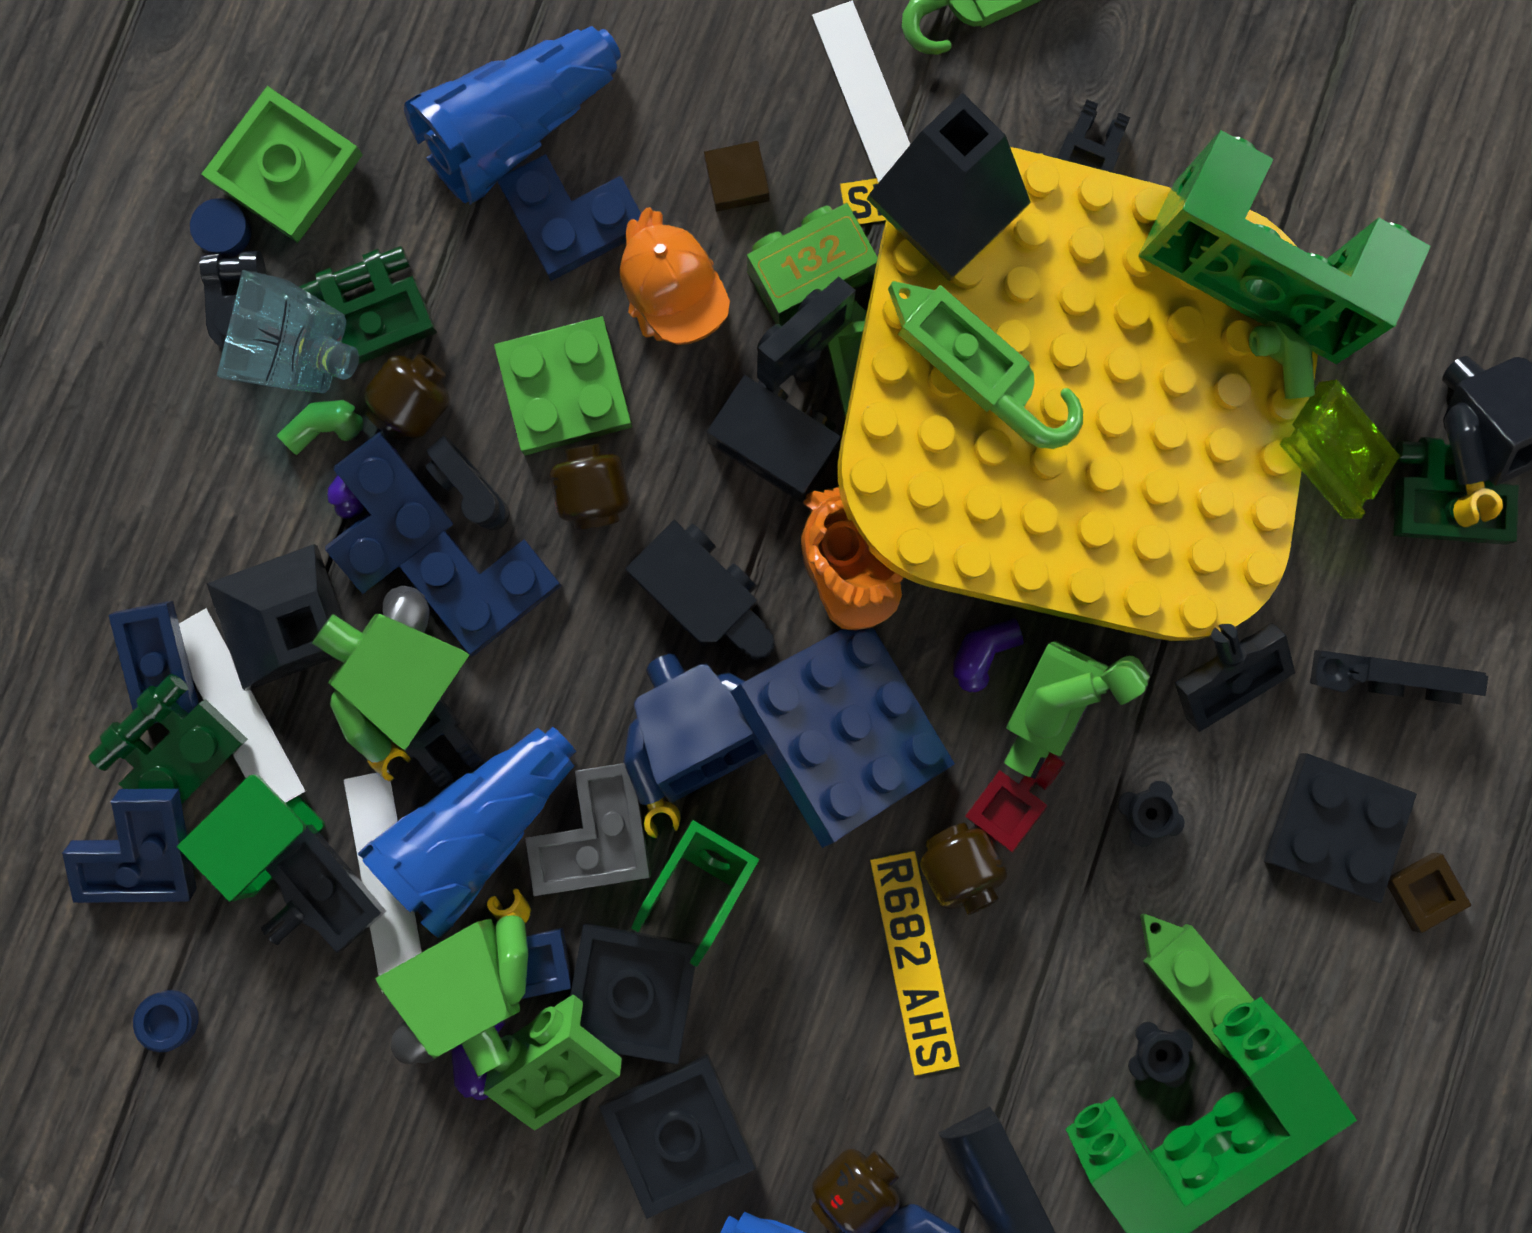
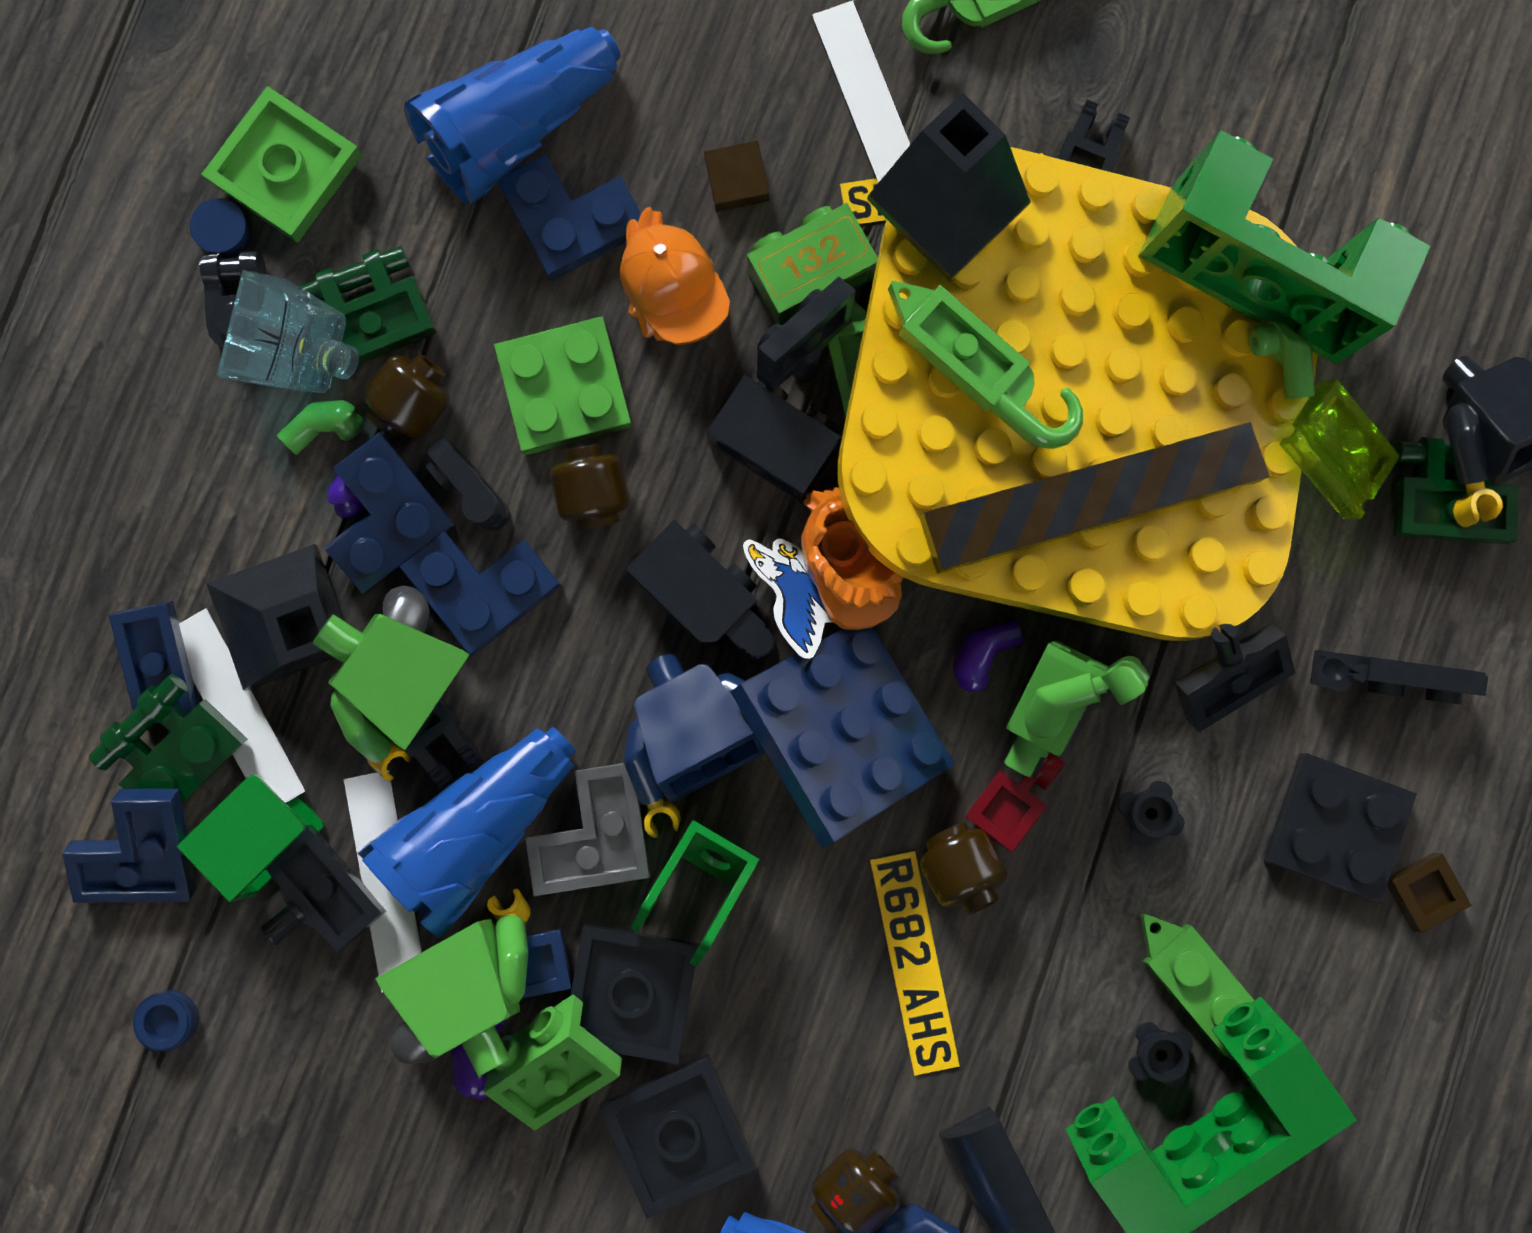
none -> sticker [743,539,833,659]
none -> tile [919,422,1270,574]

